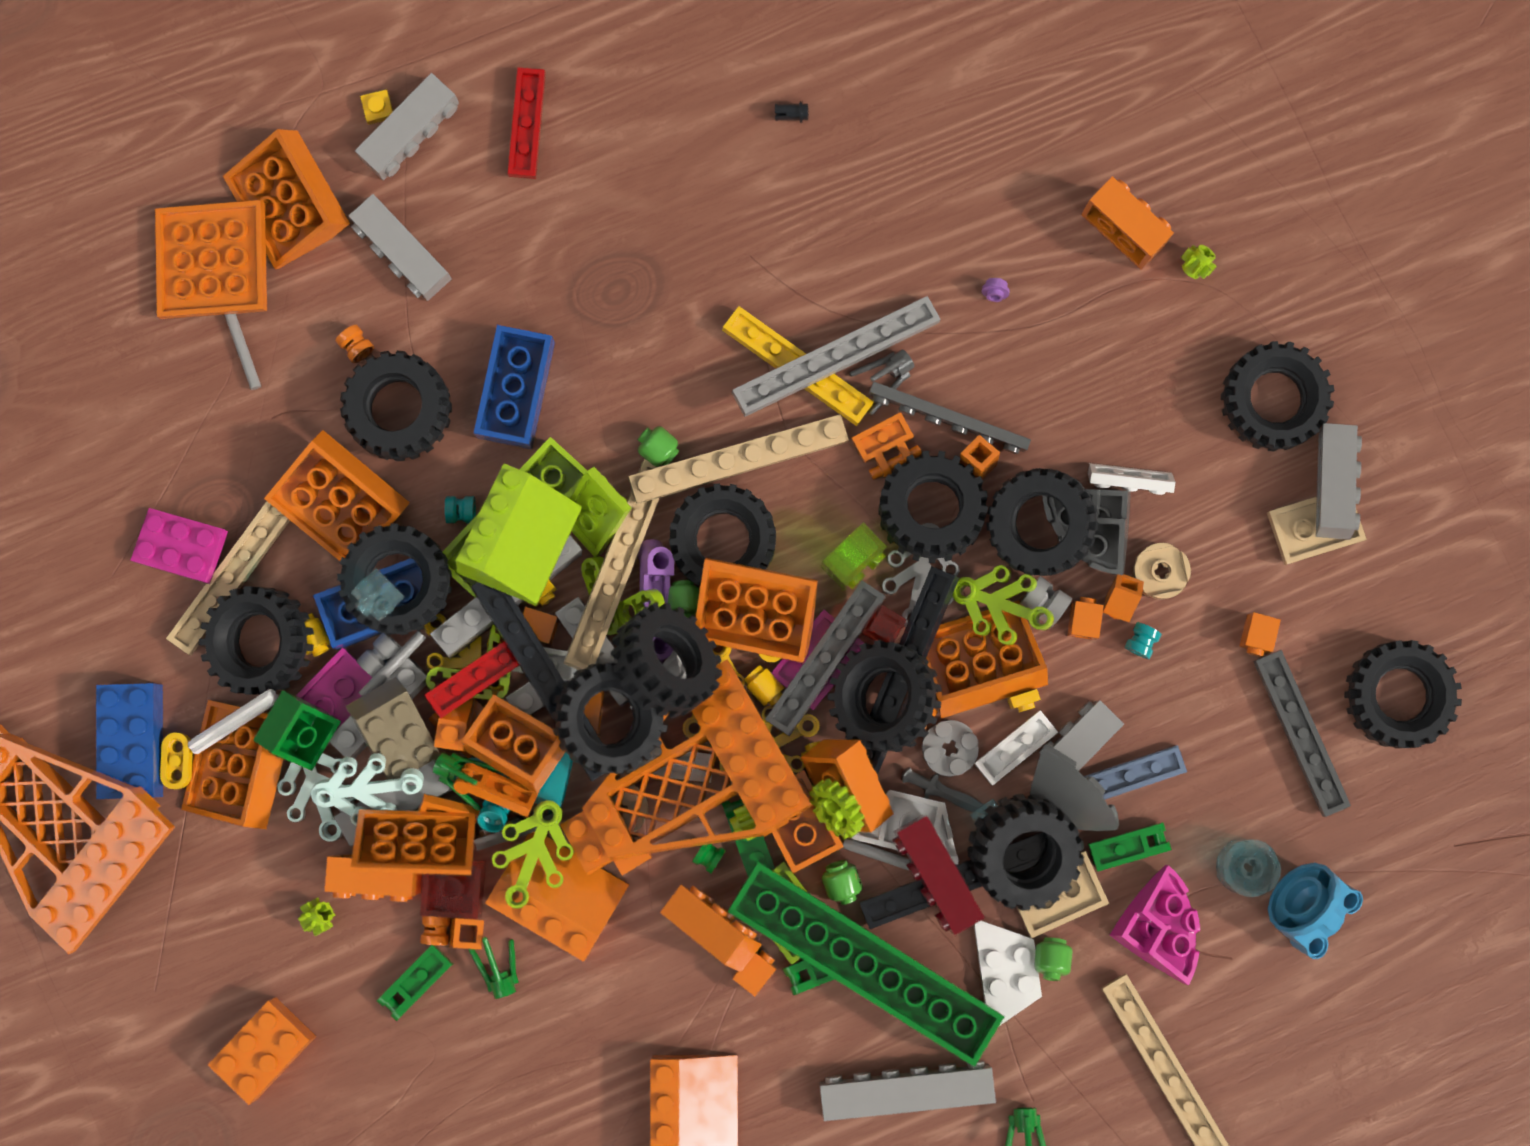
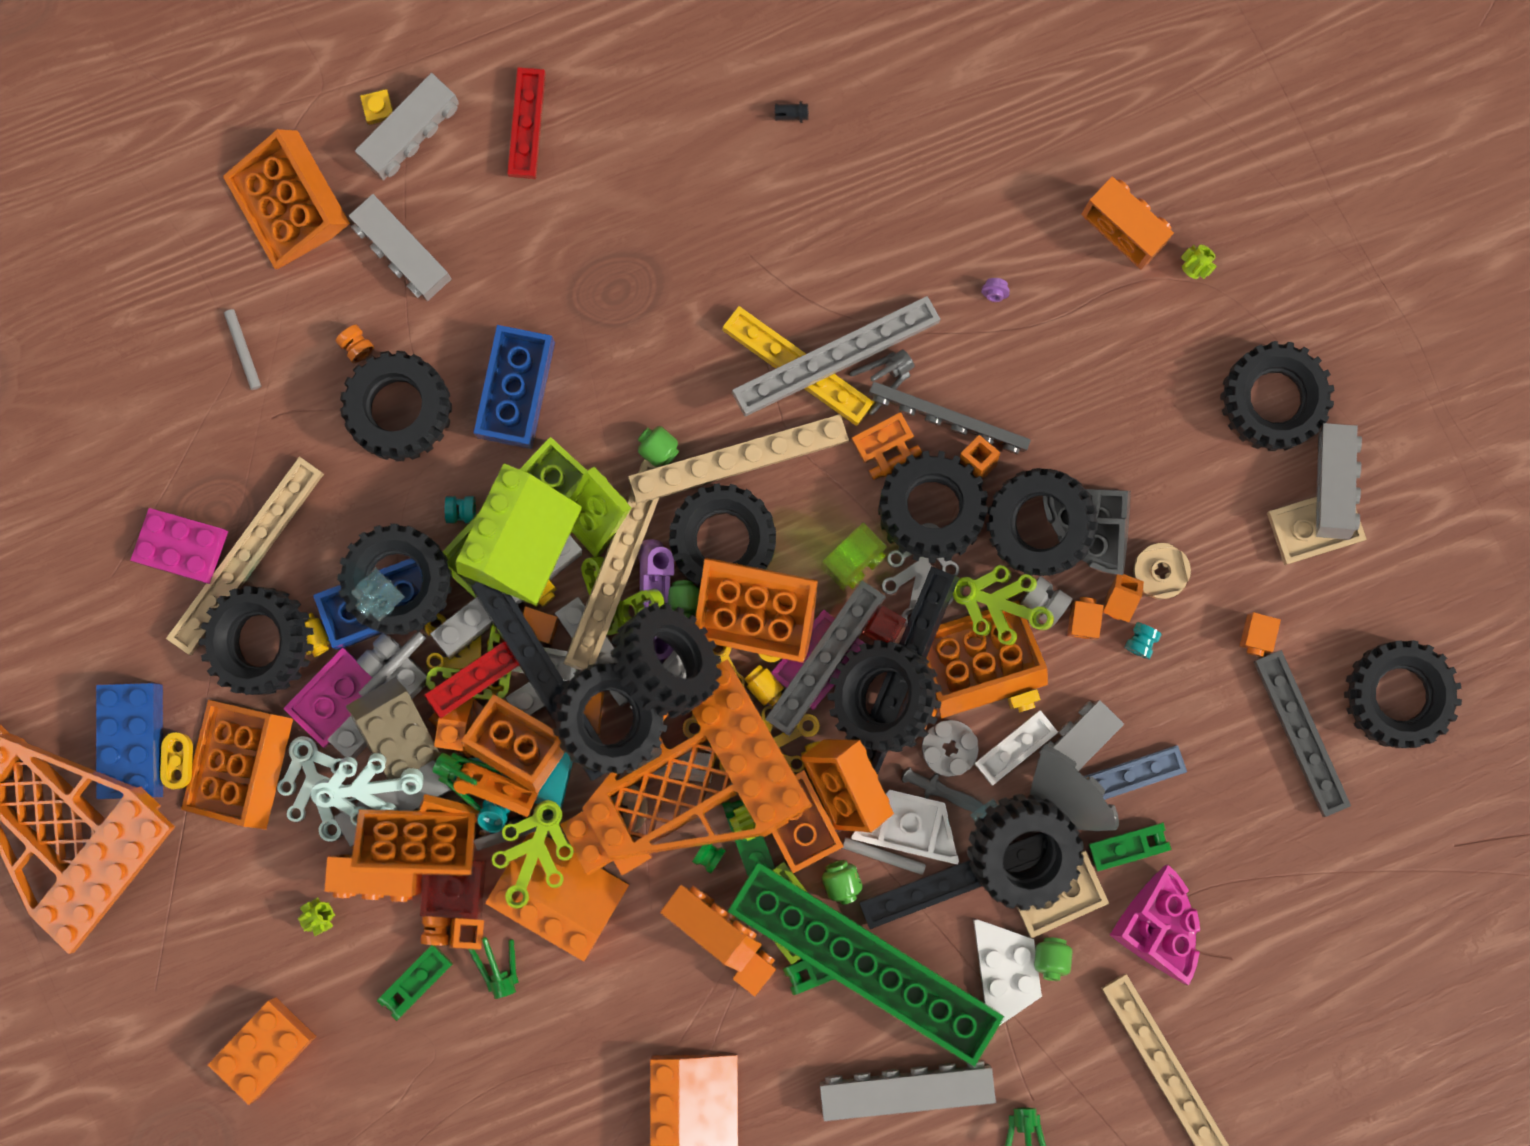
orange plate [155,200,267,319] -> none
white axle [188,689,279,754] -> none
green brick [253,690,341,771] -> none
orange slope [264,430,410,561] -> none
lime gear [809,778,865,839] -> none
dark red brick [892,815,985,935] -> none
white plate [1088,463,1176,495] -> none
clear light blue brick [1216,838,1281,897] -> none
dark azure piece [1268,863,1363,959] -> none

